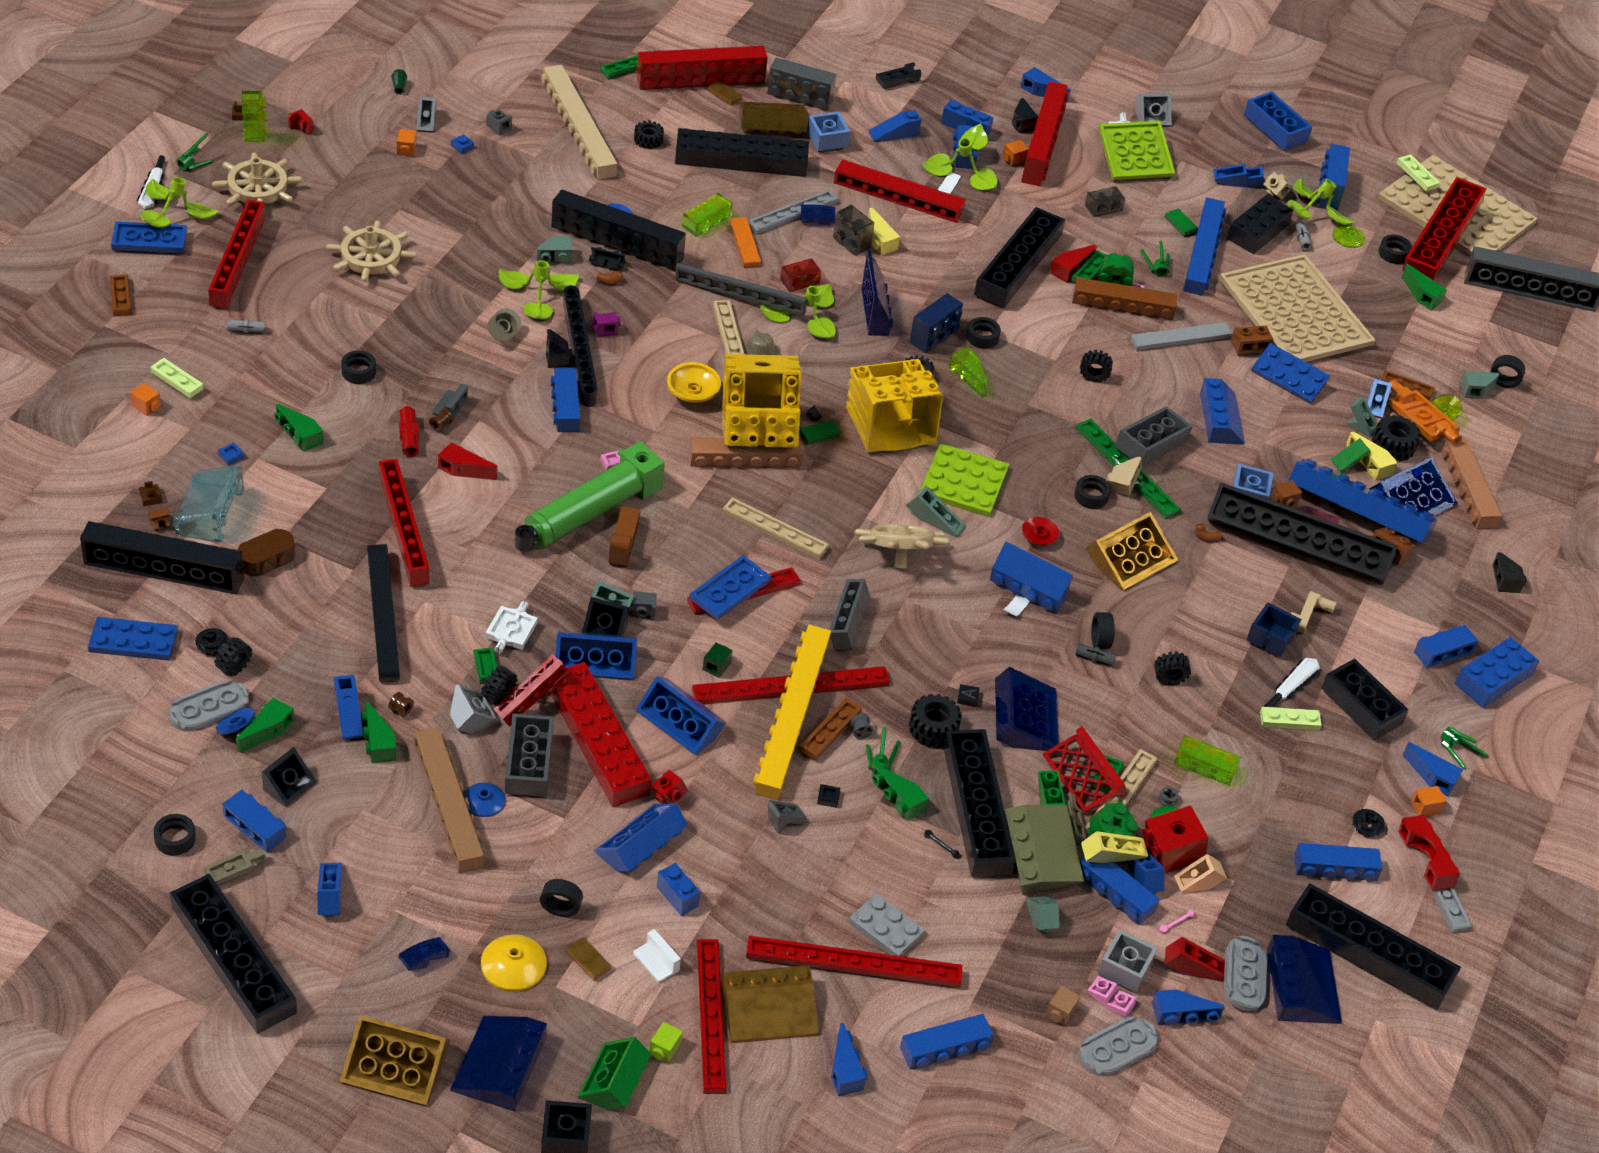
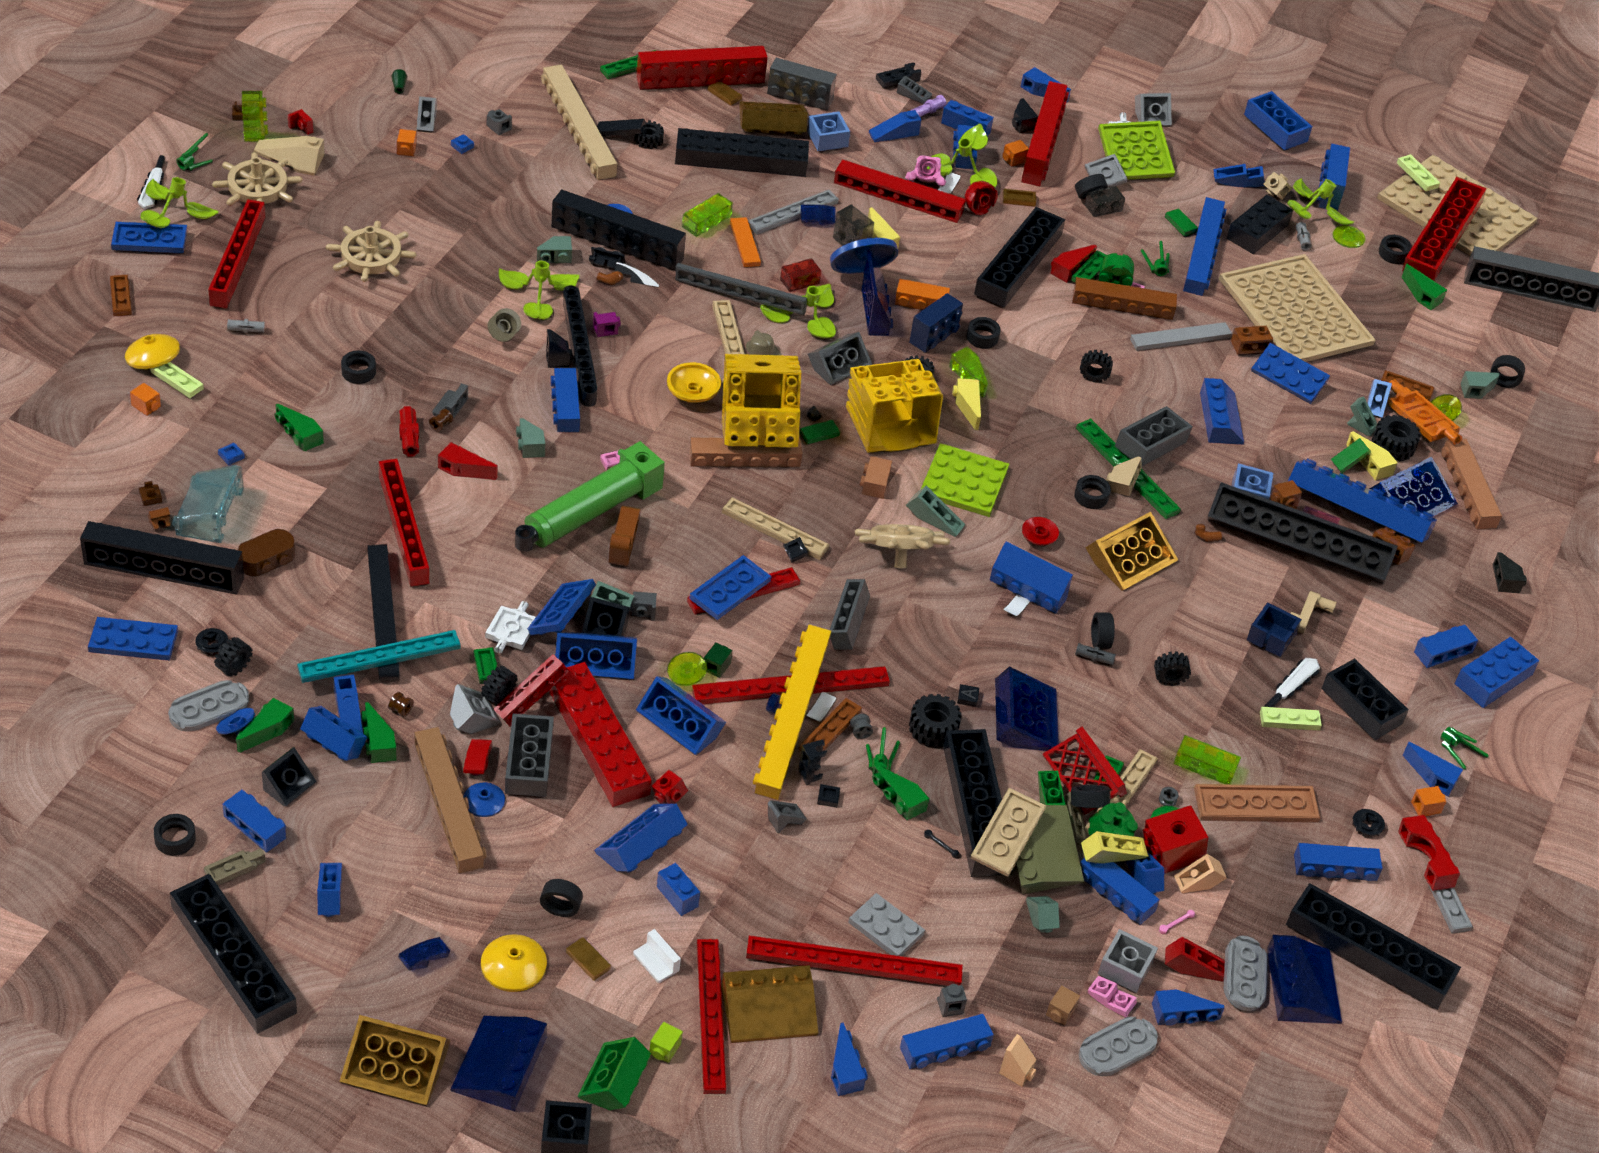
none -> yellow dish [125,334,180,369]
none -> tan wedge [254,136,324,176]
none -> teal tile [297,630,461,683]
none -> blue brick [300,706,367,761]
none -> red slope [463,739,492,775]
none -> sand green slope [516,418,545,458]
none -> blue plate [527,579,596,635]
none -> black tile [597,119,646,136]
none -> sticker [615,262,659,287]
none -> clear neon green dish [667,652,707,686]
none -> clear blue tile [766,693,781,714]
none -> black tile [783,537,808,563]
none -> black hinge [798,739,827,786]
none -> white sticker [807,692,836,721]
none -> dark grey slope [808,332,872,385]
none -> blue dish [830,238,898,274]
none -> nougat brick [860,456,892,499]
none -> orange brick [894,279,950,310]
none -> dark grey slope [897,76,932,104]
none -> bright pink hair [905,155,946,187]
none -> lavender pin [910,95,947,117]
none -> dark grey brick [937,984,967,1017]
none -> light yellow slope [952,378,981,430]
none -> red cylinder [964,181,998,215]
none -> tan tile [971,788,1046,877]
none -> light nougat slope [999,1034,1036,1087]
none -> pearl gold tile [1003,189,1036,207]
none -> black tyre [1071,785,1110,808]
none -> black tyre [1075,174,1108,199]
none -> light grey tile [1085,154,1127,189]
none -> nougat tile [1194,784,1320,822]

